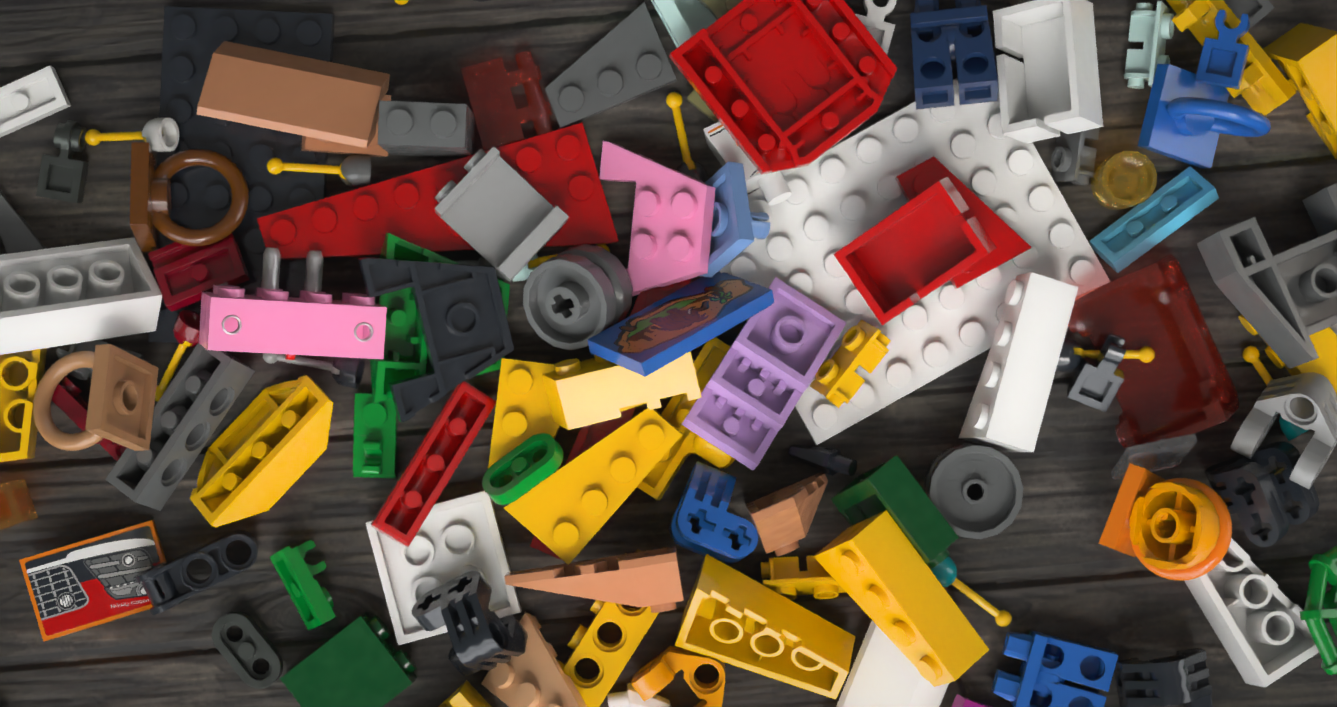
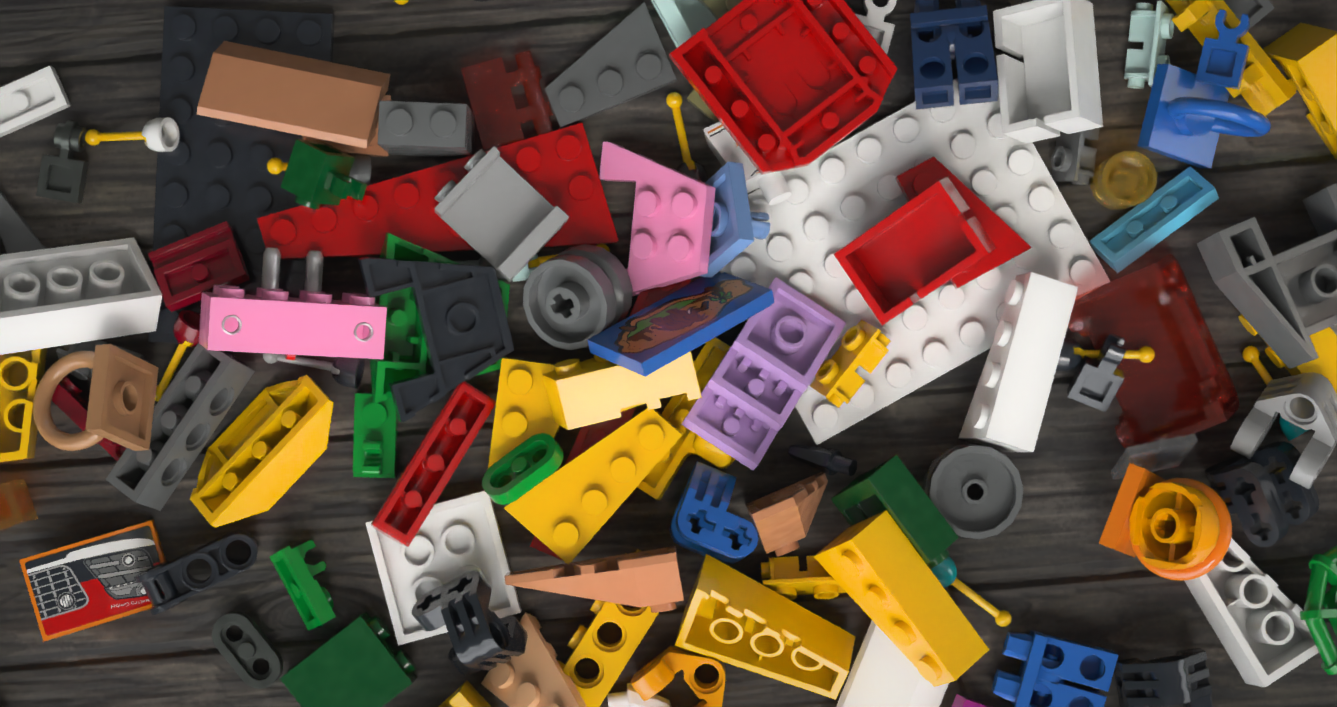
reddish brown tile [130,142,249,252] -> none
none -> dark green brick [281,139,368,209]

